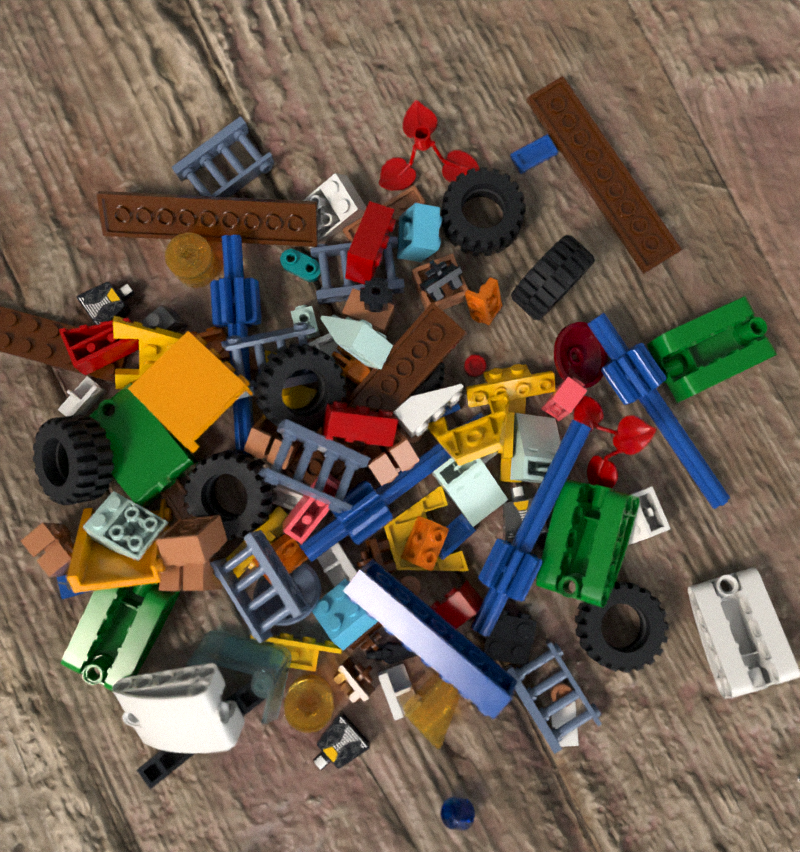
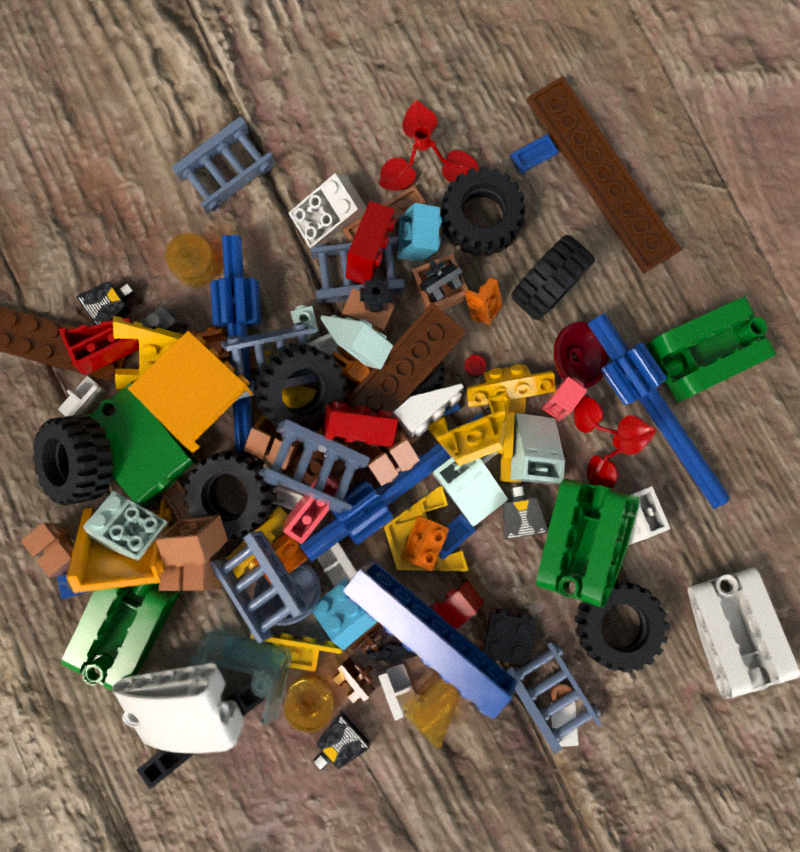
reddish brown plate [96,191,318,247] -> none
teal plate [280,249,321,282] -> none
reddish brown hips [357,538,397,574] -> none
nougat tile [400,575,421,596] -> none
clear blue head [440,797,475,831] -> none
blue axle [471,419,591,636] -> none

